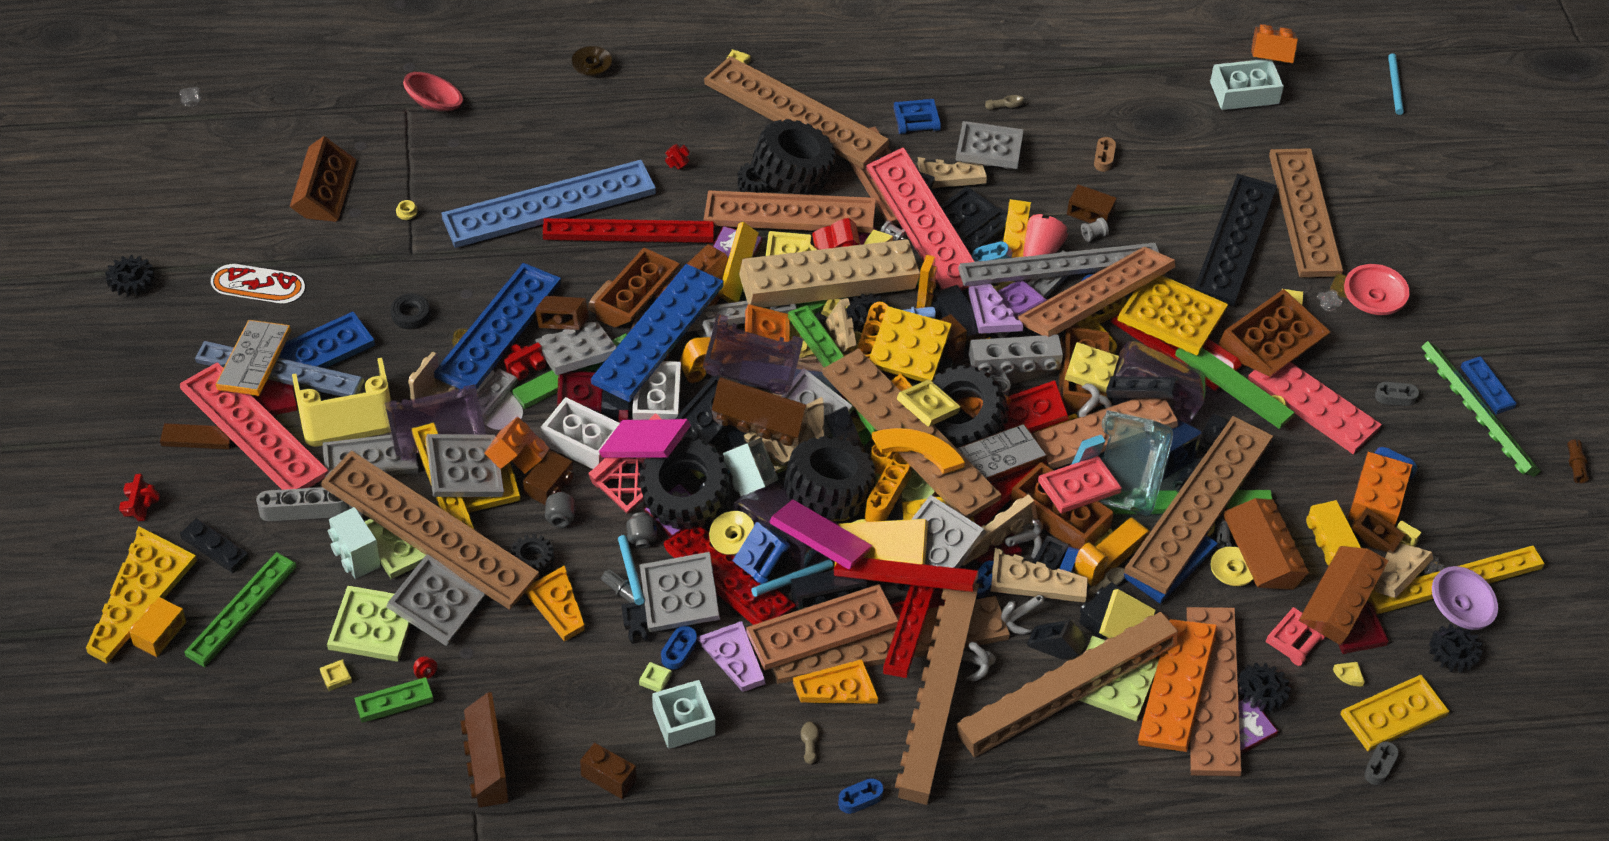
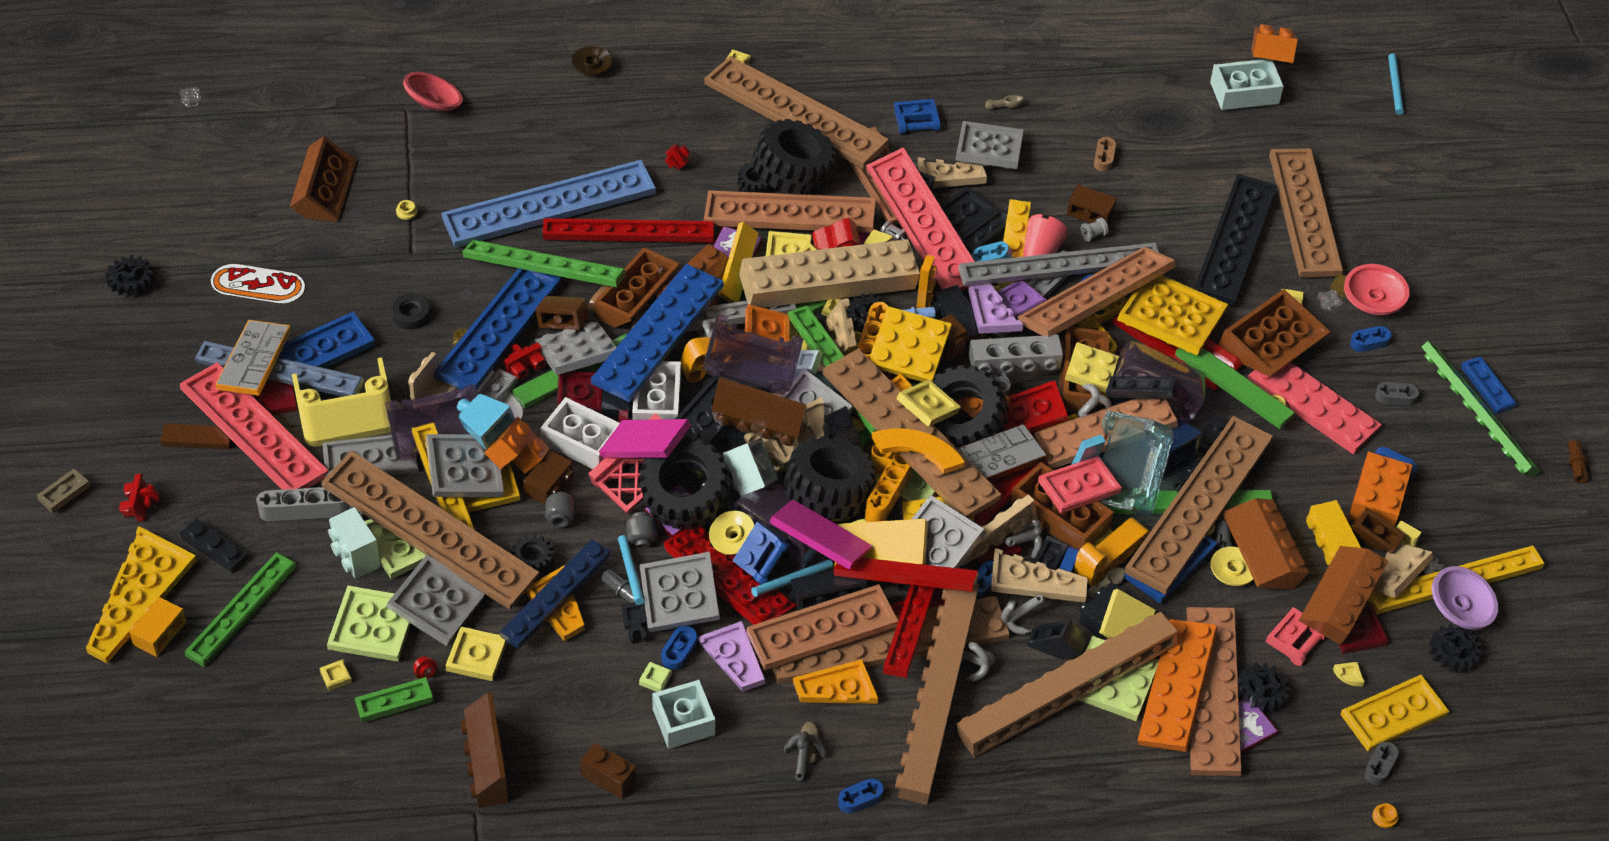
none -> dark tan plate [37,469,90,513]
none -> light yellow plate [446,627,507,681]
none -> medium azure torso [457,394,515,449]
none -> bright green tile [462,240,626,287]
none -> dark blue plate [500,539,610,649]
none -> dark grey piece [784,731,826,782]
none -> light aqua plate [793,350,823,374]
none -> blue beam [1350,326,1391,352]
none -> light orange plate [1372,803,1398,828]

